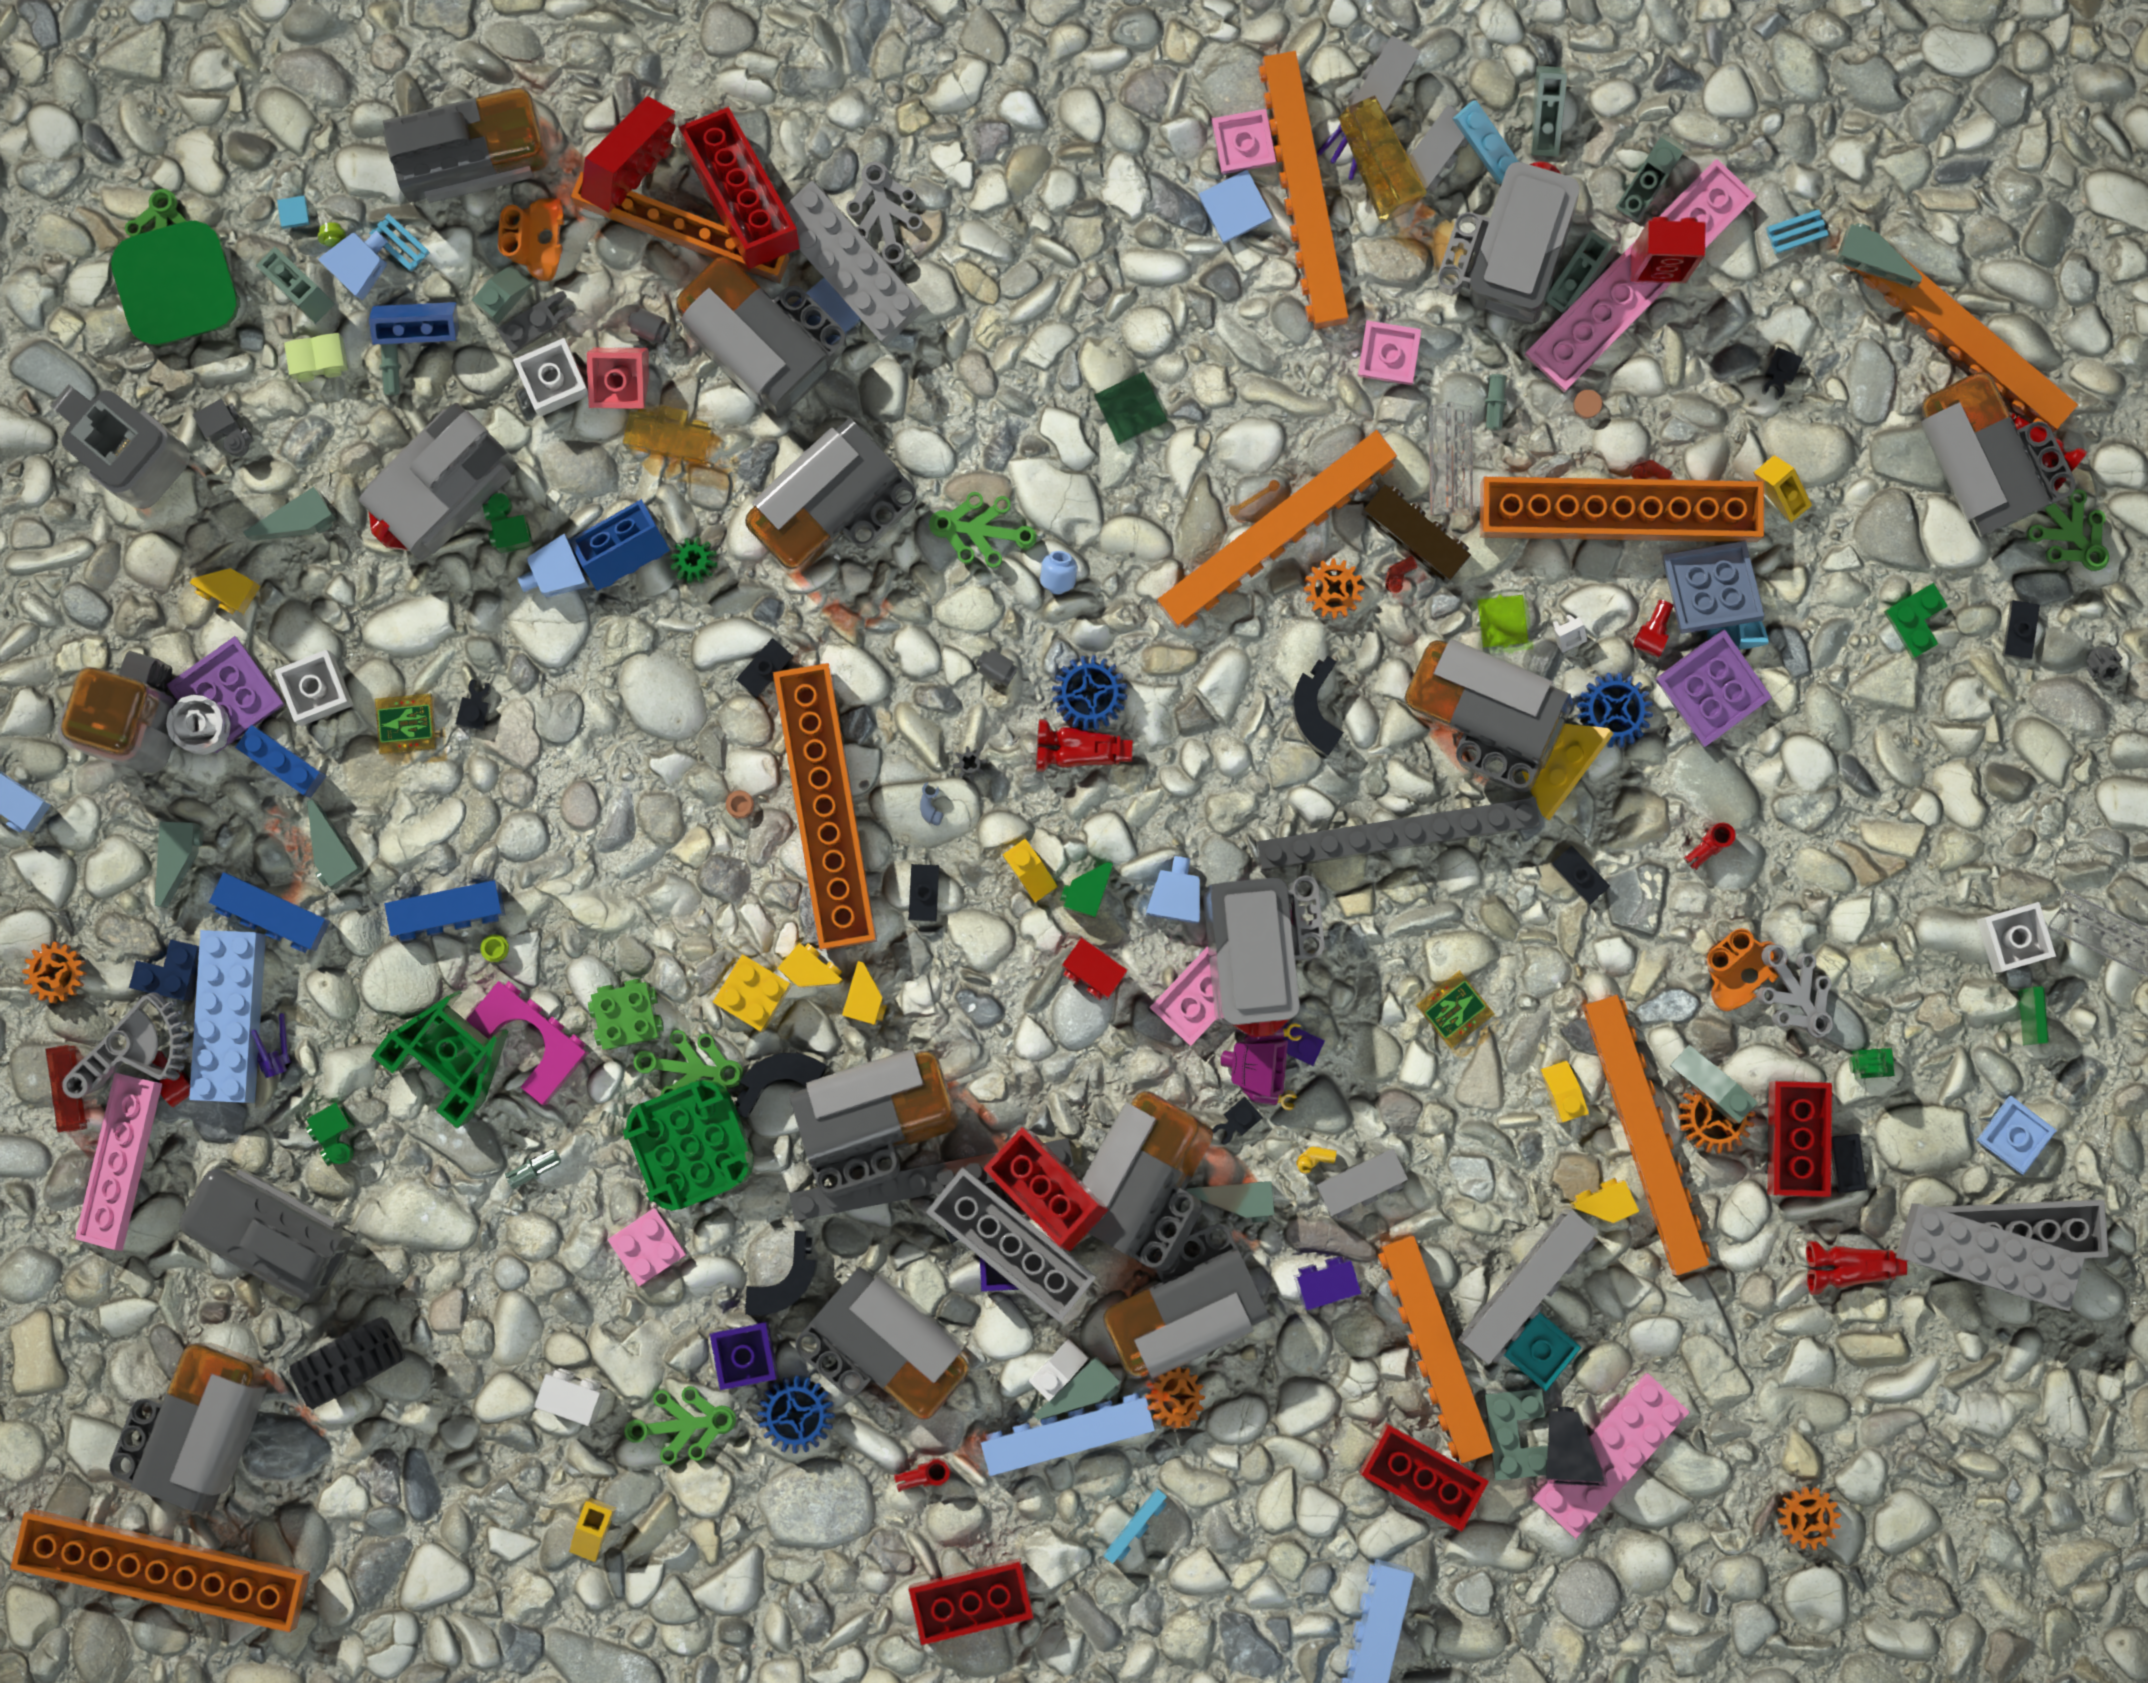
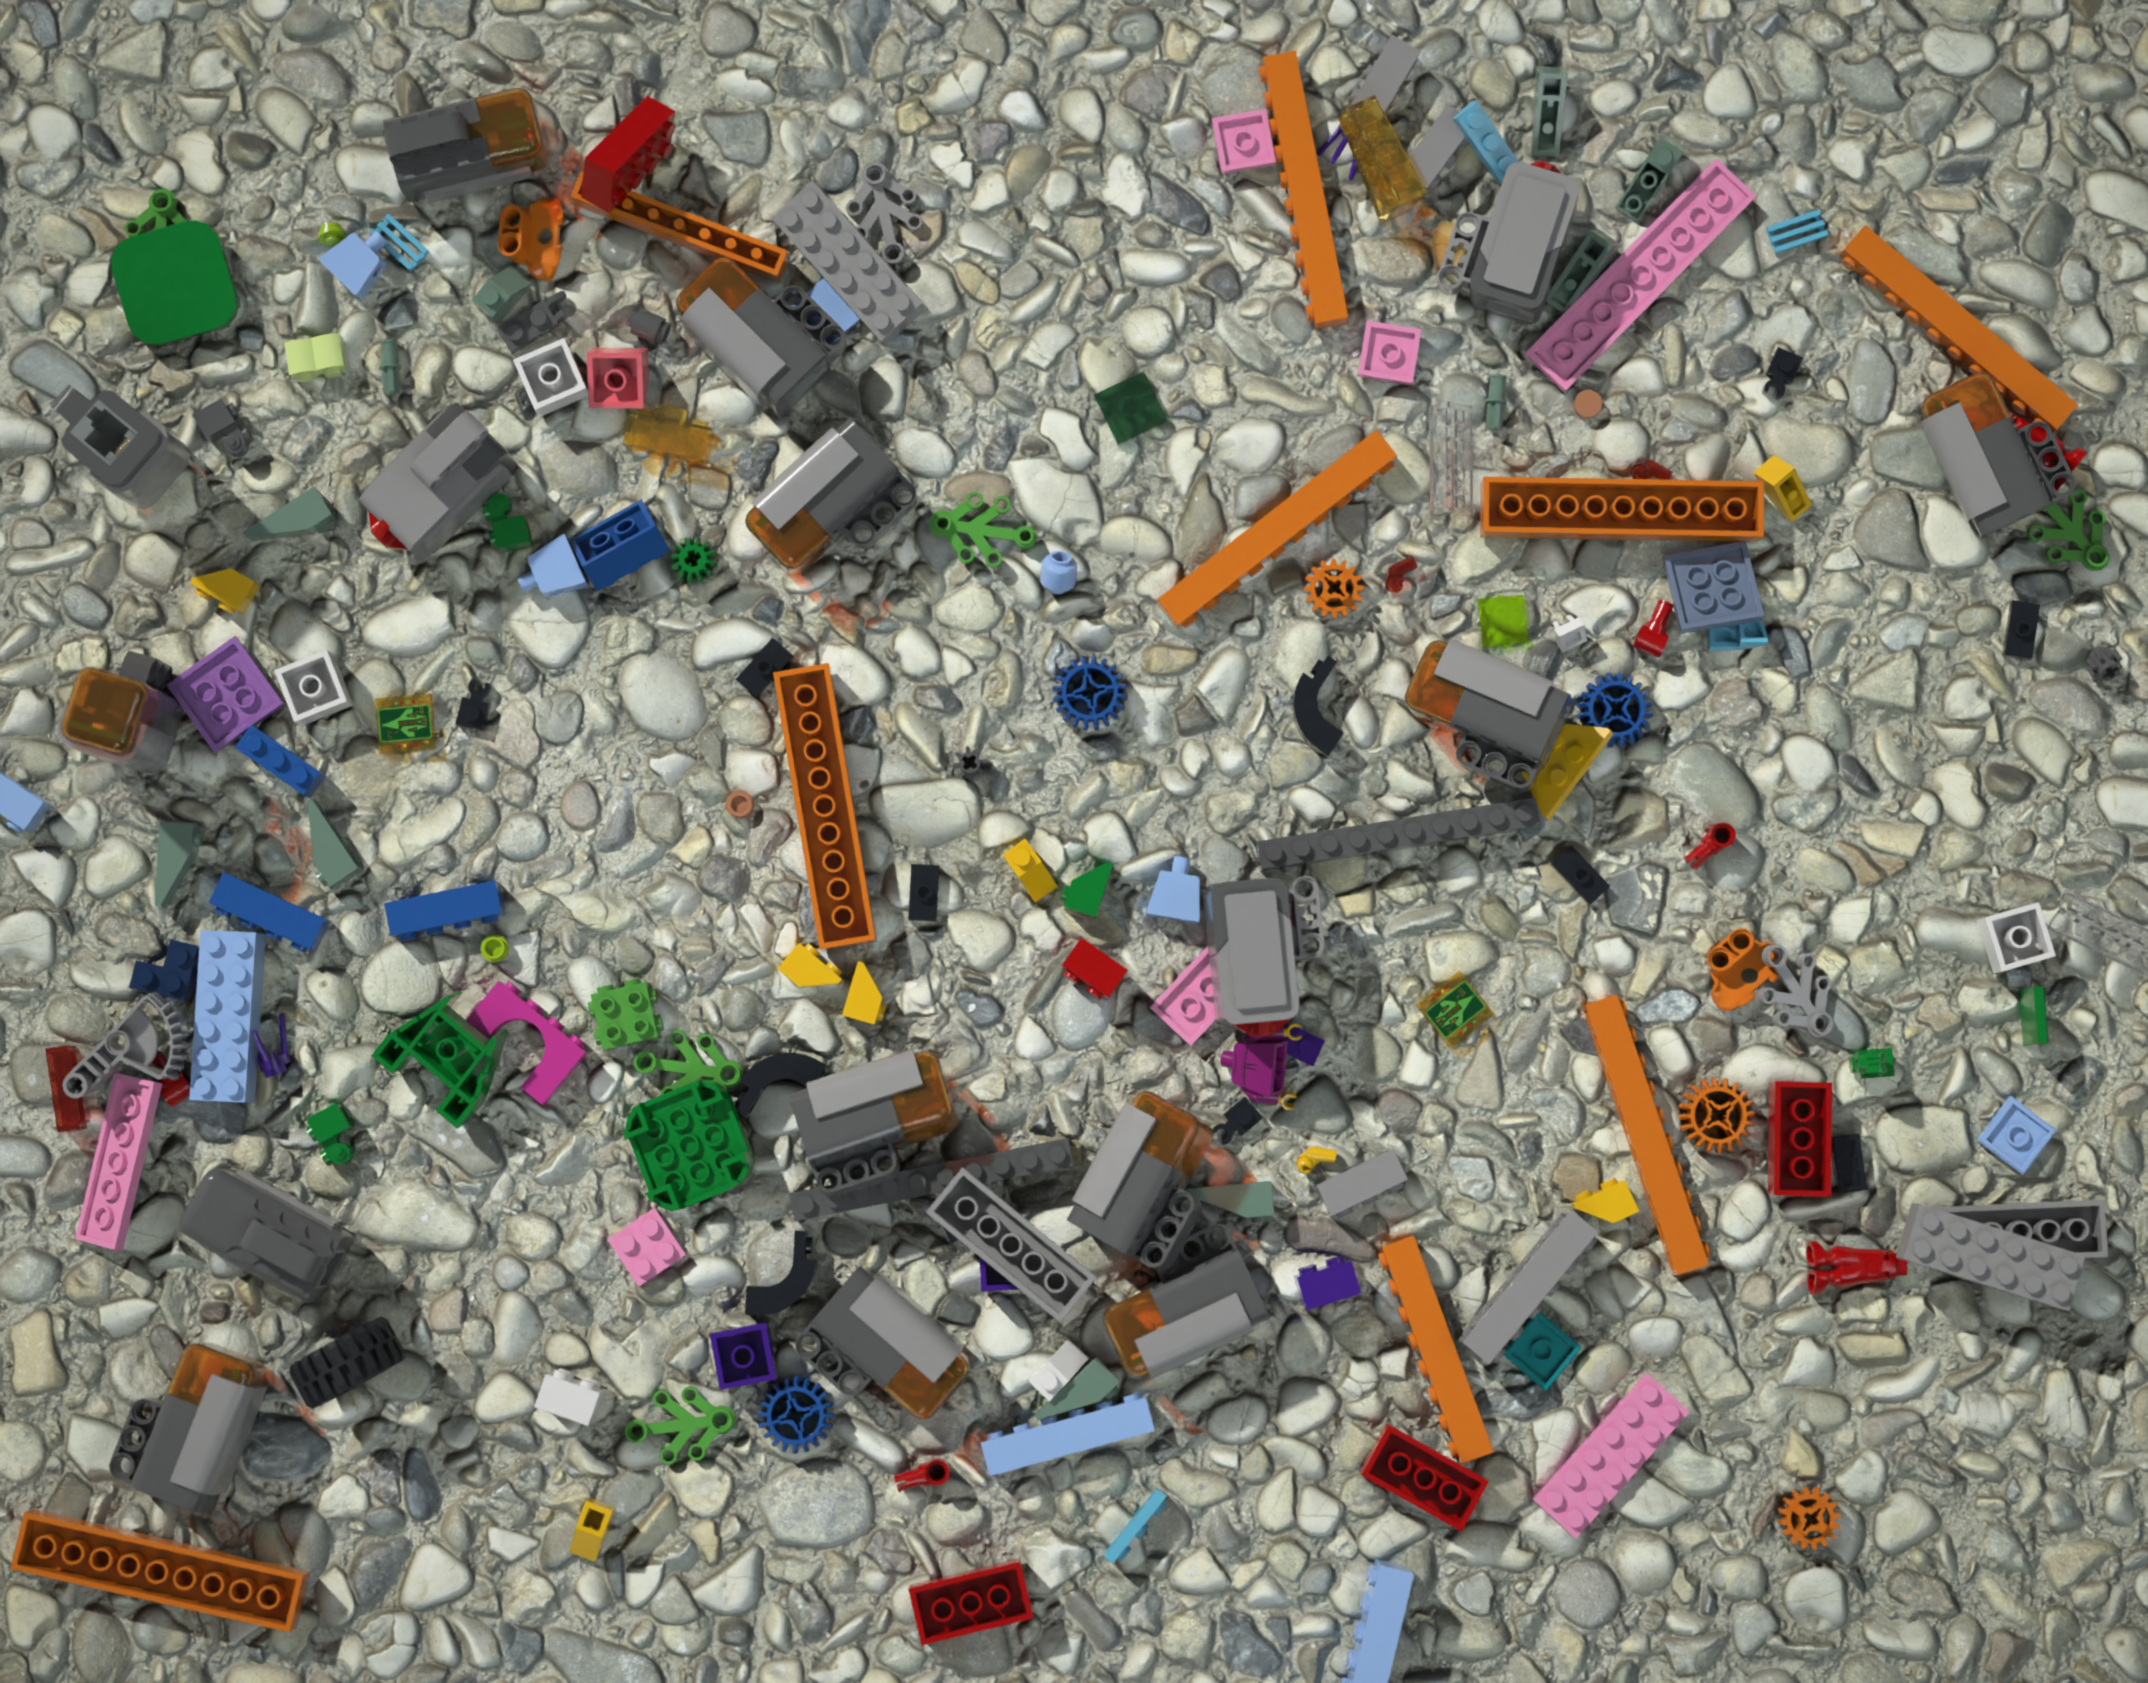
orange gear [22,942,87,1003] -> none
white brick [166,695,231,755] -> none
sand green slope [256,247,335,324] -> none
medium azure tile [277,196,310,229] -> none
blue brick [369,302,459,345] -> none
sand green axle [505,1150,561,1190] -> none
red brick [678,106,800,269] -> none
yellow brick [713,954,792,1033] -> none
sand blue arm [920,782,944,826] -> none
dark grey brick [976,648,1019,687] -> none
red brick [983,1127,1109,1251] -> none
red piece [1036,719,1133,772] -> none
orange gear [1145,1366,1205,1429] -> none
light blue tile [1198,170,1272,244] -> none
clear orange hinge [1229,480,1280,516] -> none
dark brown brick [1361,484,1471,584] -> none
sand green plate [1484,1388,1548,1481] -> none
yellow slope [1540,1061,1589,1123] -> none
black slope [1546,1407,1608,1487] -> none
red brick [1630,217,1706,283] -> none
medium lavender plate [1655,629,1772,747] -> none
slope [1670,1045,1758,1124] -> none
sand green slope [1835,223,1922,289] -> none
green plate [1884,583,1948,659] -> none

